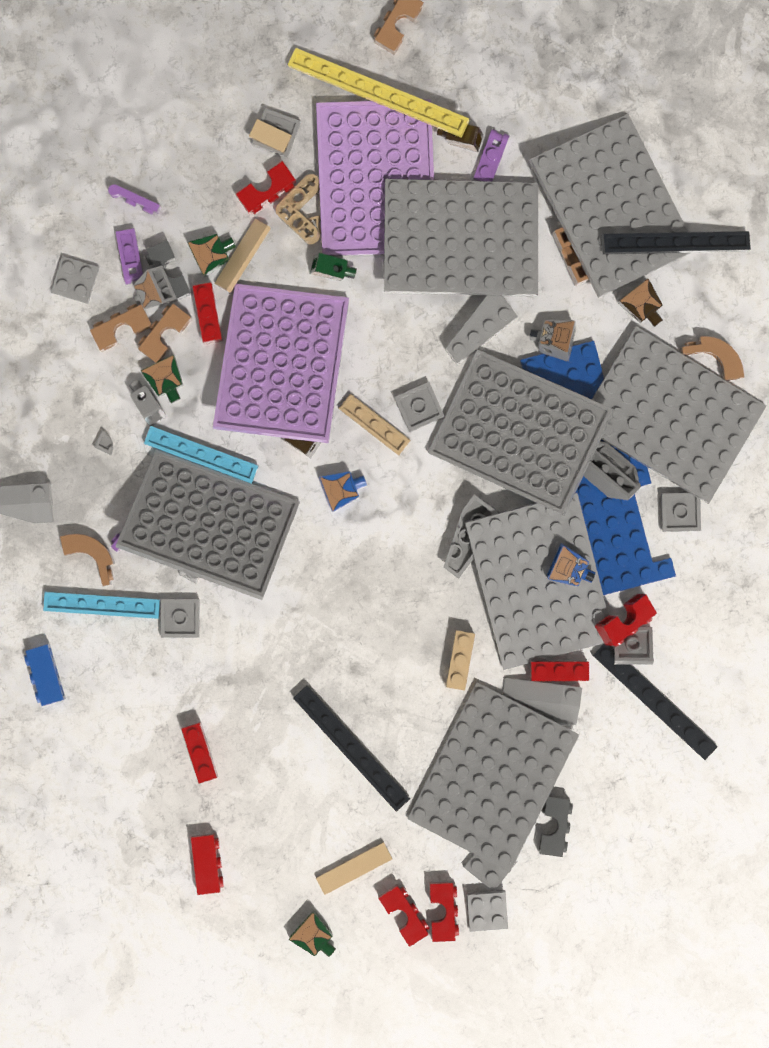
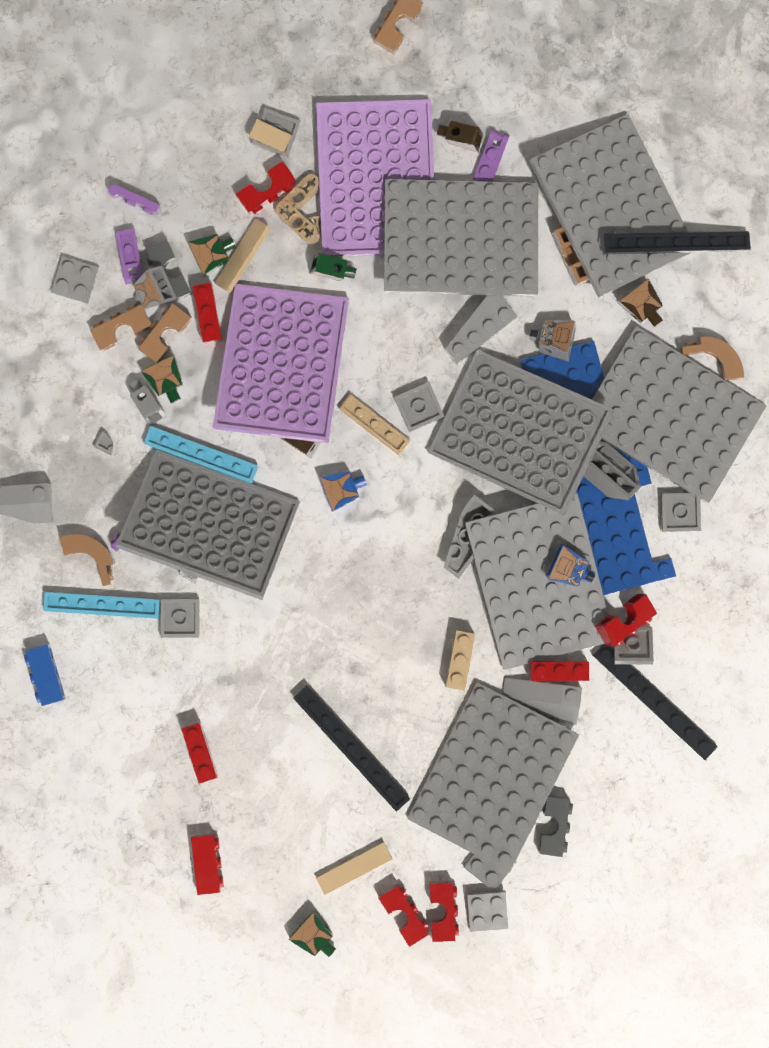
light yellow plate [288,48,469,138] -> none

